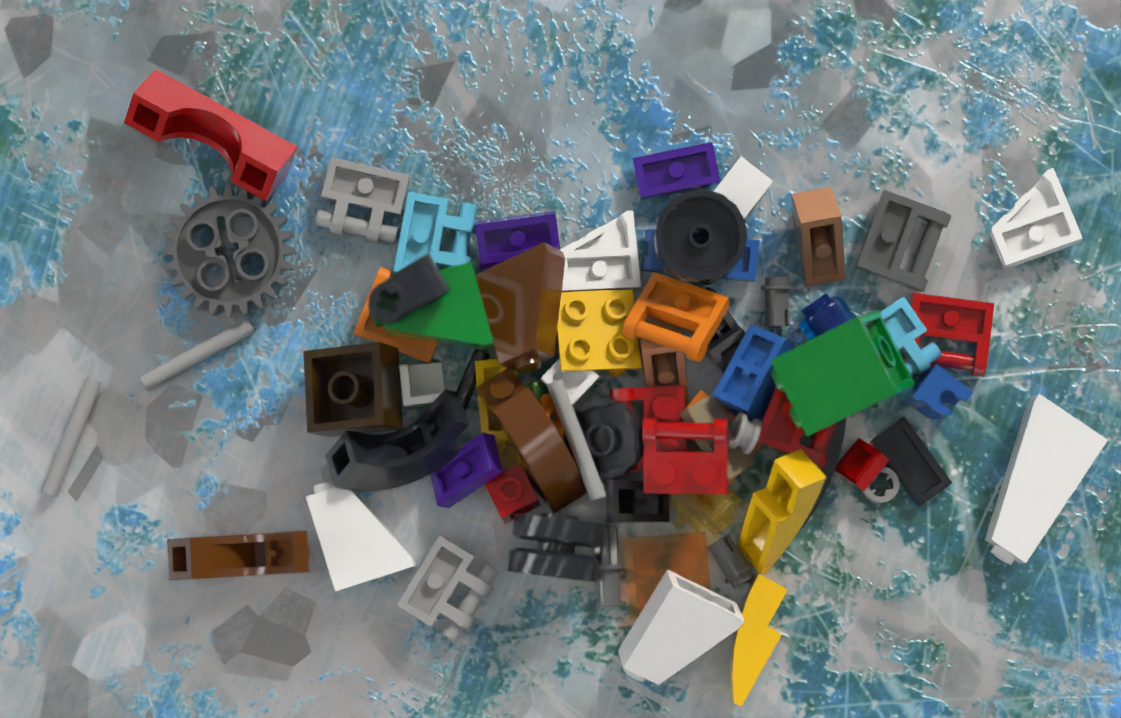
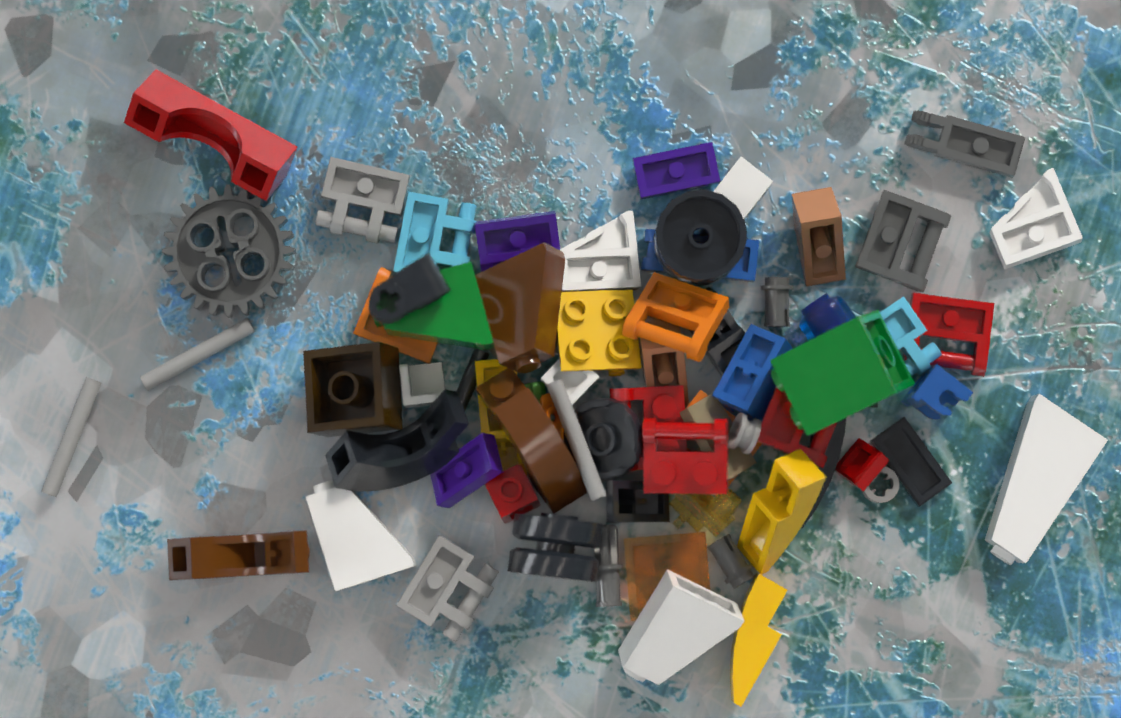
none -> dark grey hinge [904,110,1025,178]

